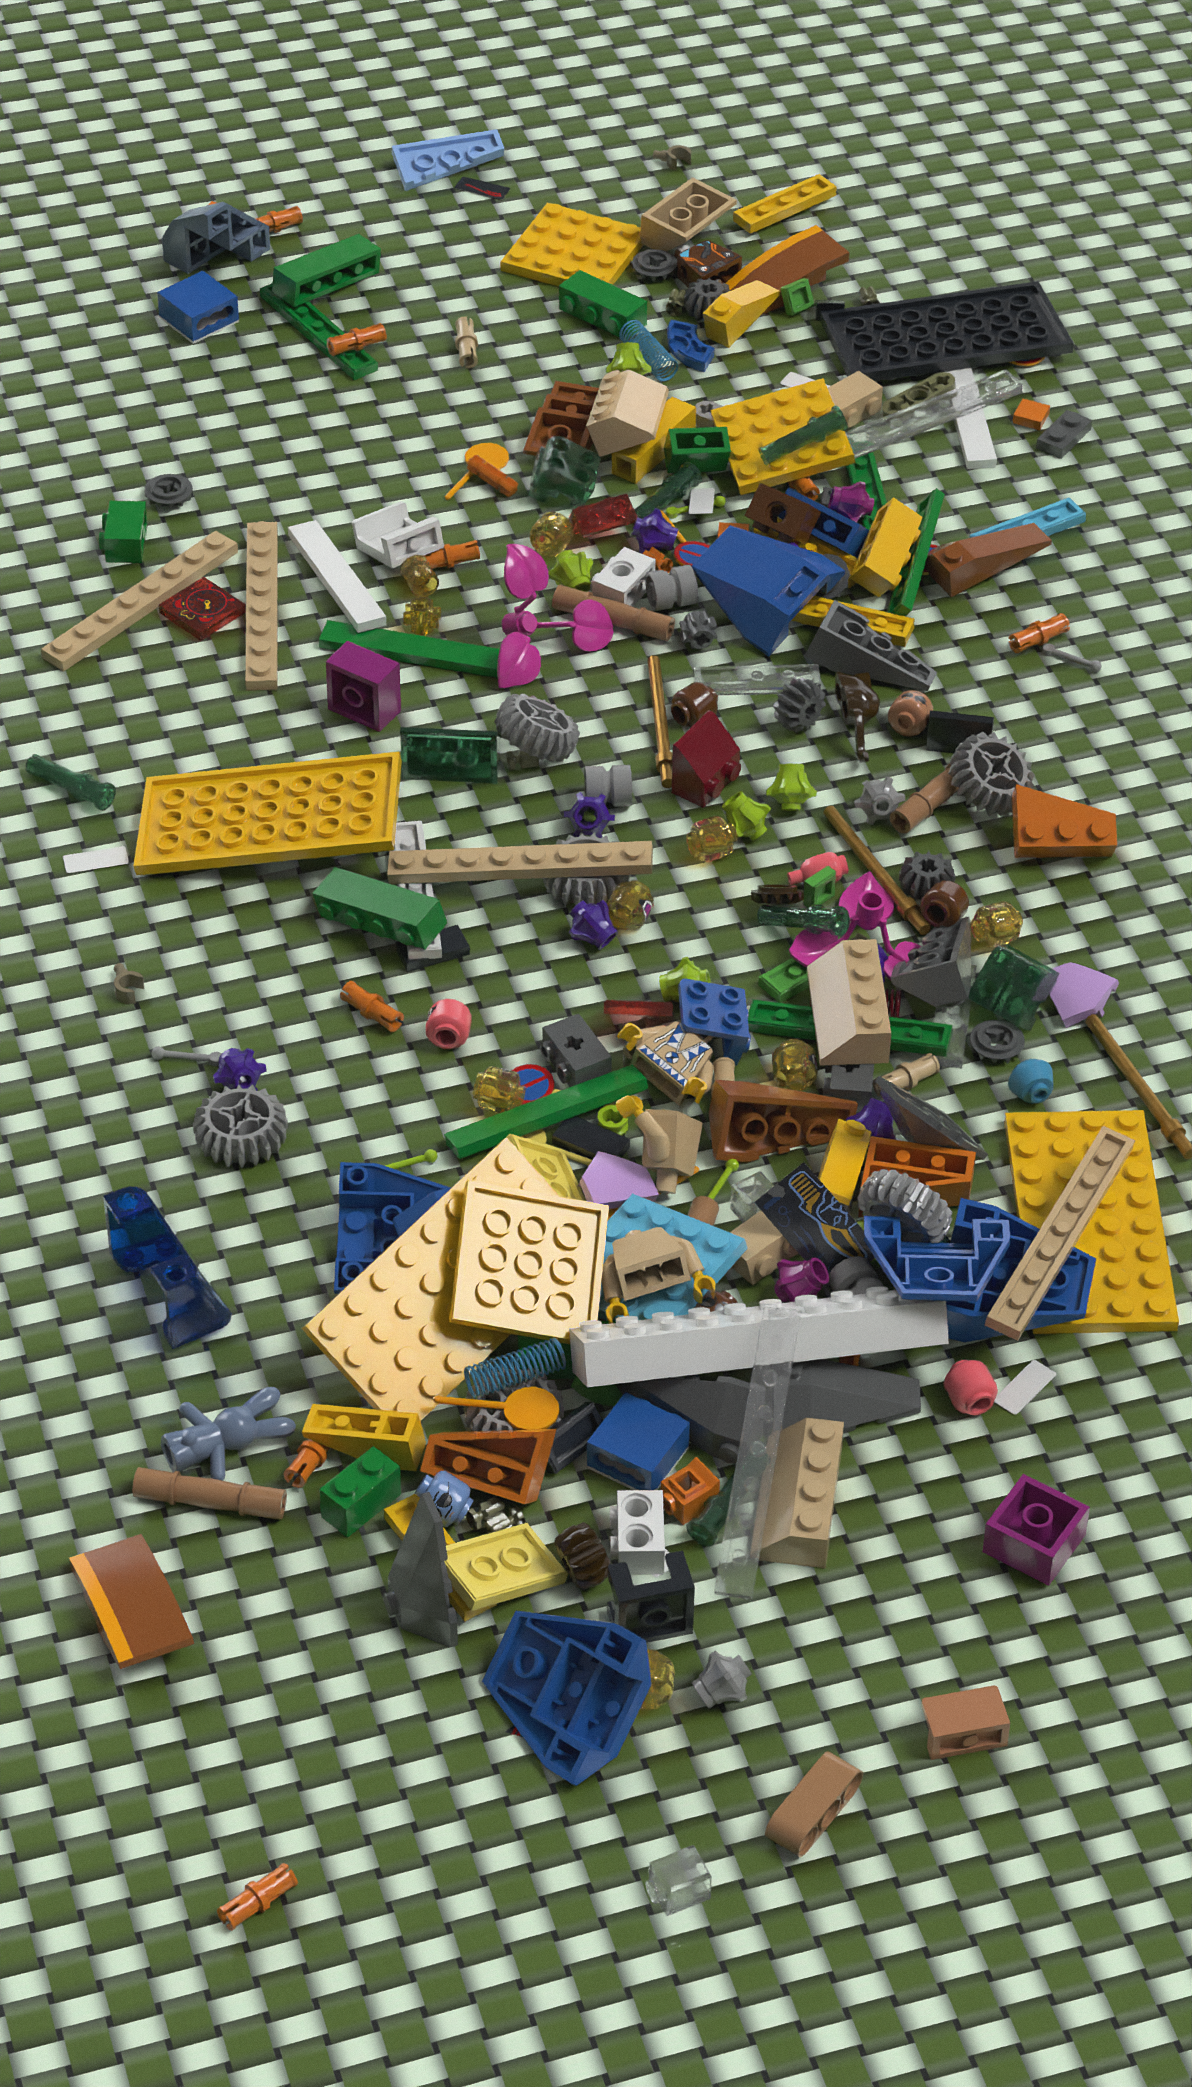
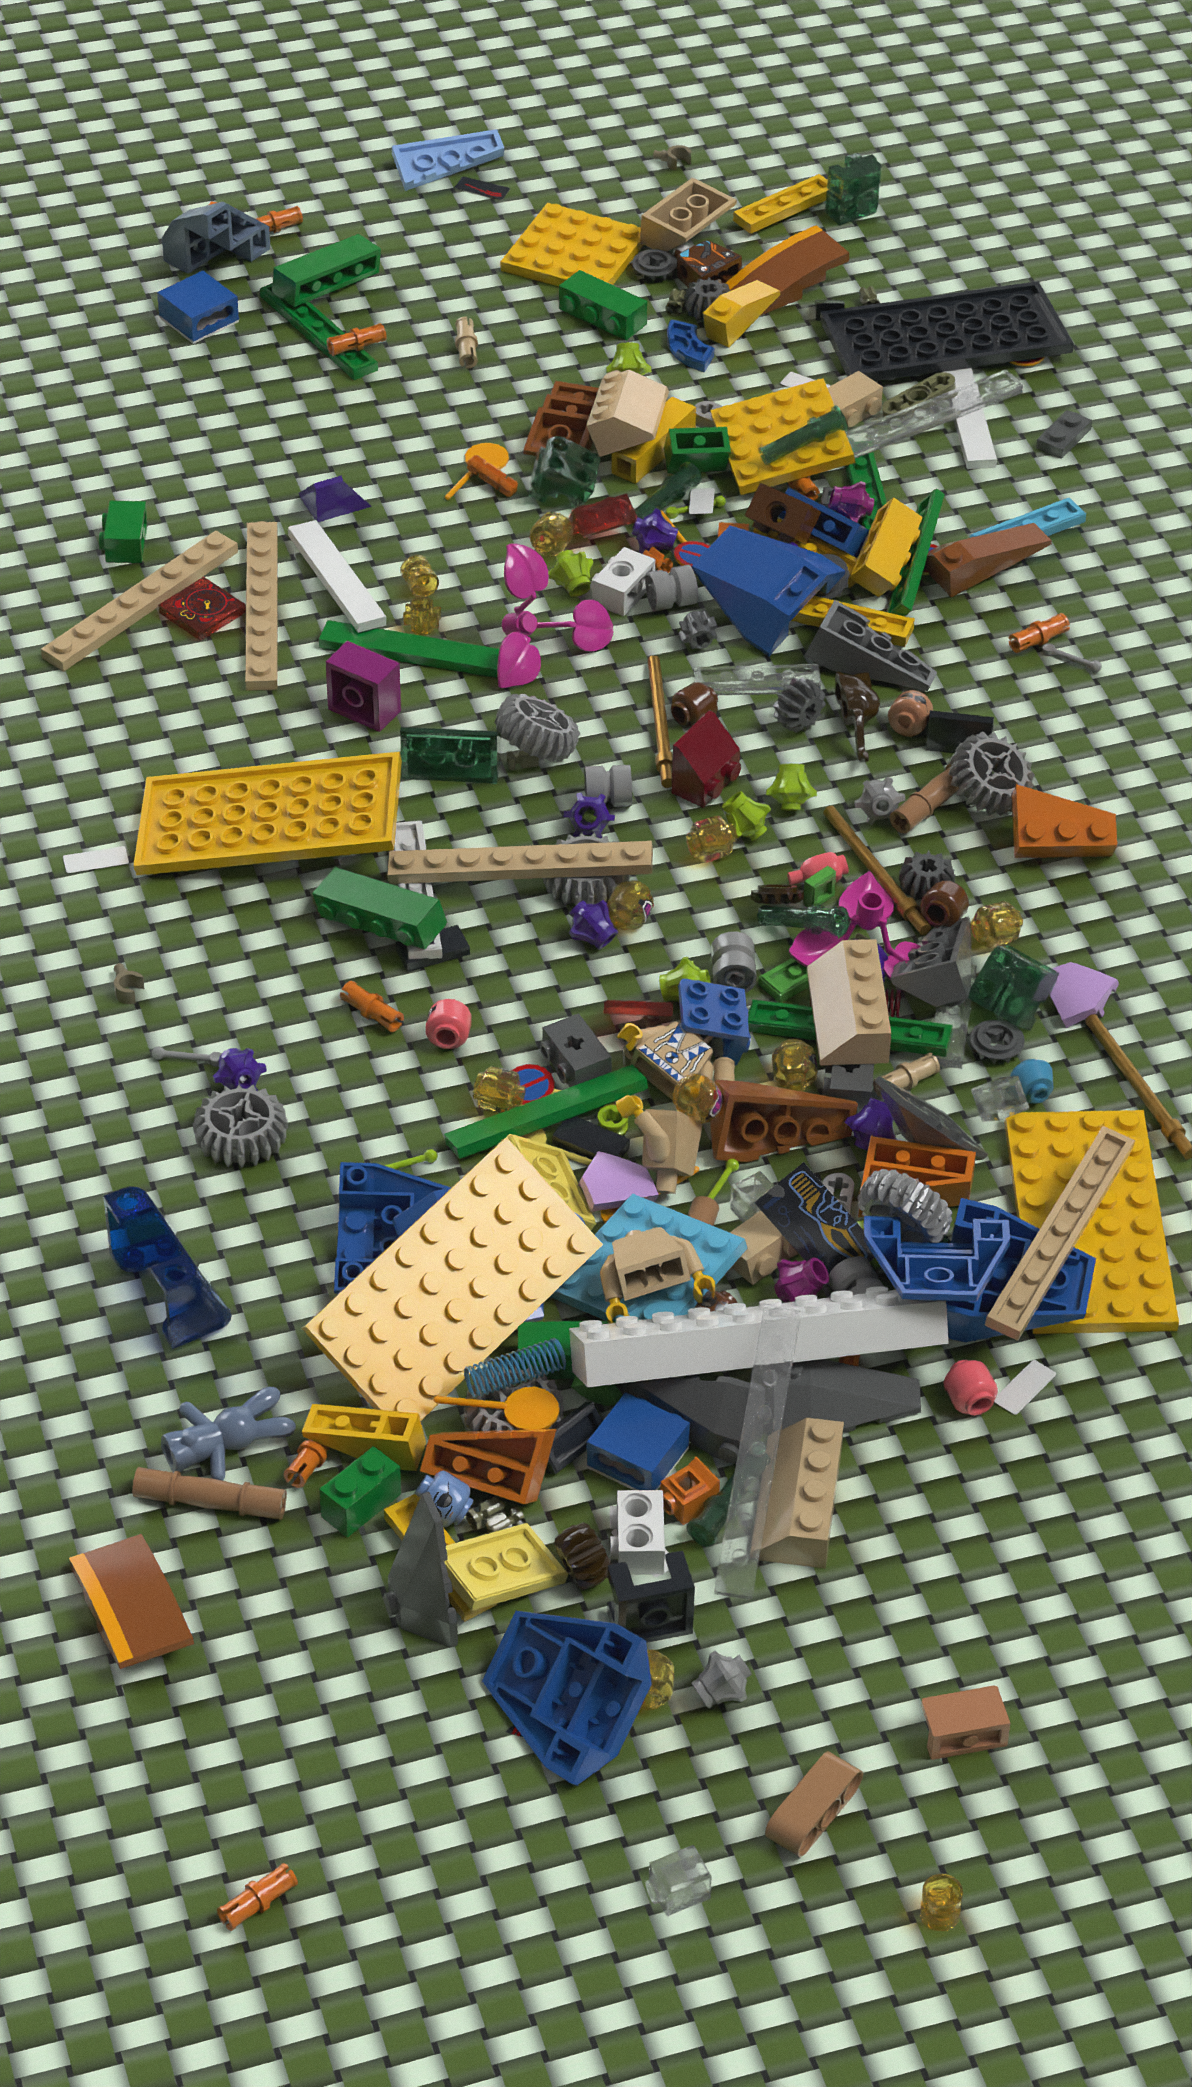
clear green pin [26,754,116,811] -> none
dark grey gear [145,474,193,509] -> none
white panel [352,501,444,568] -> none
orange pin [417,540,480,572] -> none
plate [449,1179,609,1344] -> none
medium nougat piece [552,585,675,642] -> none
dark azure piece [619,320,678,382] -> none
bright green tile [780,278,815,316] -> none
yellow slope [818,1119,871,1206] -> none
magenta brick [982,1474,1090,1586] -> none
orange tile [1013,399,1050,430] -> none
none -> dark purple slope [299,475,372,522]
none -> clear yellow head [672,1073,723,1124]
none -> light grey wheel [711,932,757,993]
none -> clear green hips [825,153,882,226]
none -> clear yellow wheel [920,1874,963,1931]
none -> clear brick [971,1076,1029,1122]

